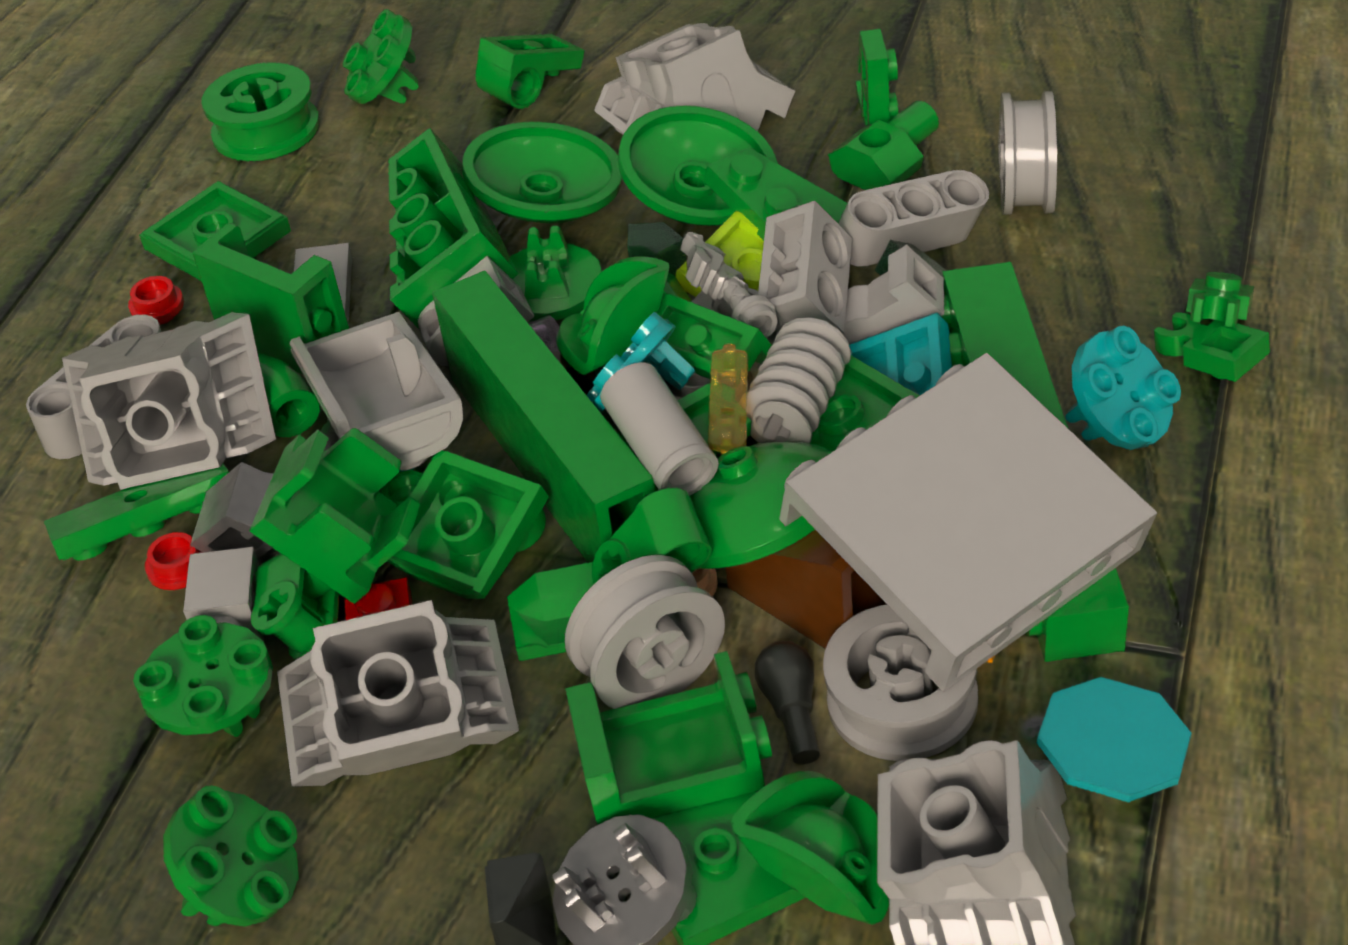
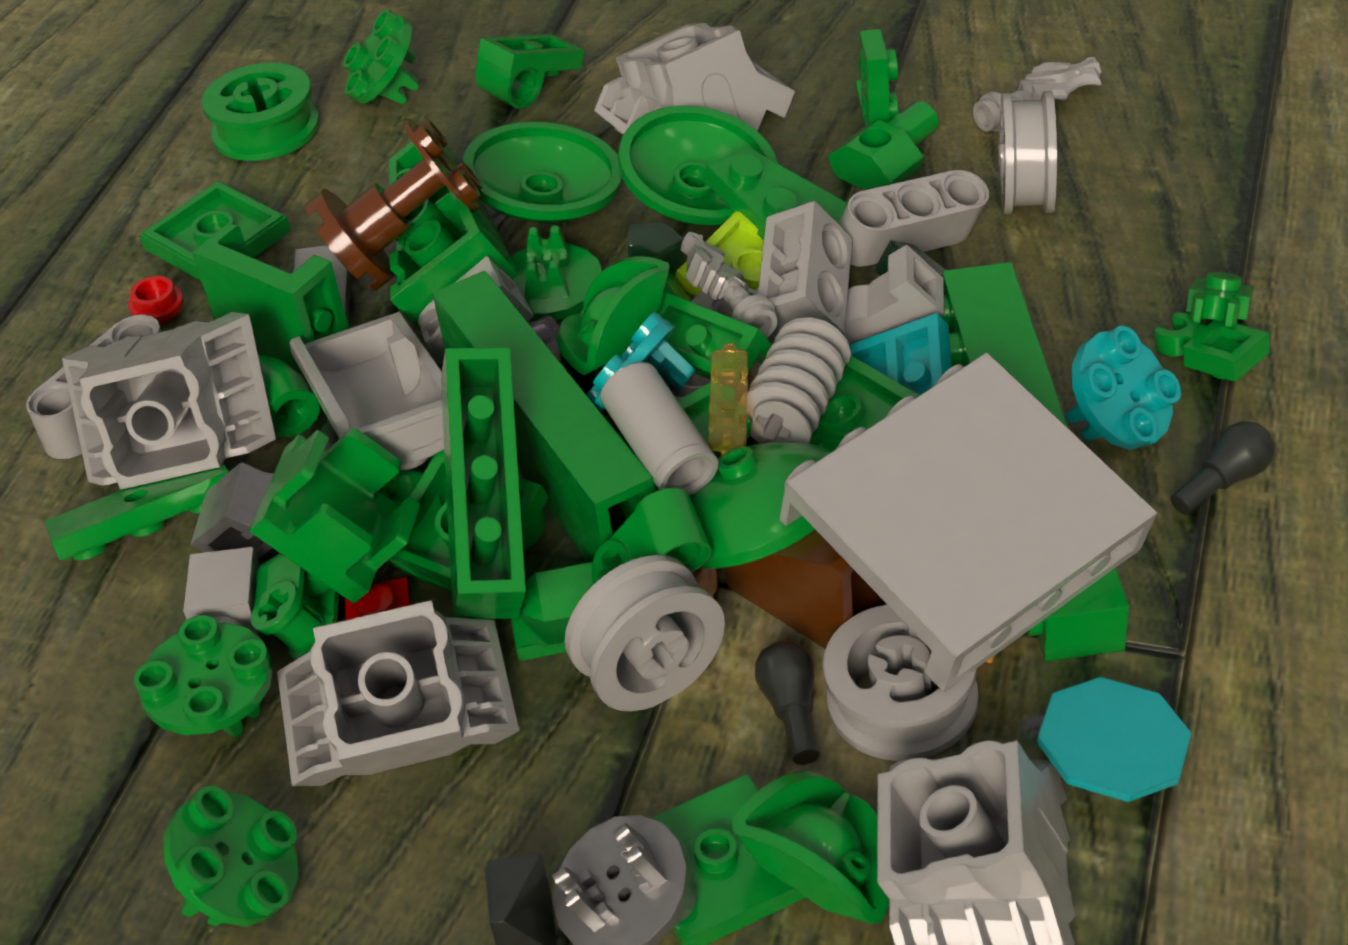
red plate [145,532,204,590] -> none
green panel [565,651,772,825] -> none
none -> reddish brown piece [305,118,483,291]
none -> green brick [441,347,526,619]
none -> light grey piece [973,57,1102,132]
none -> pearl dark grey piece [1170,421,1275,515]

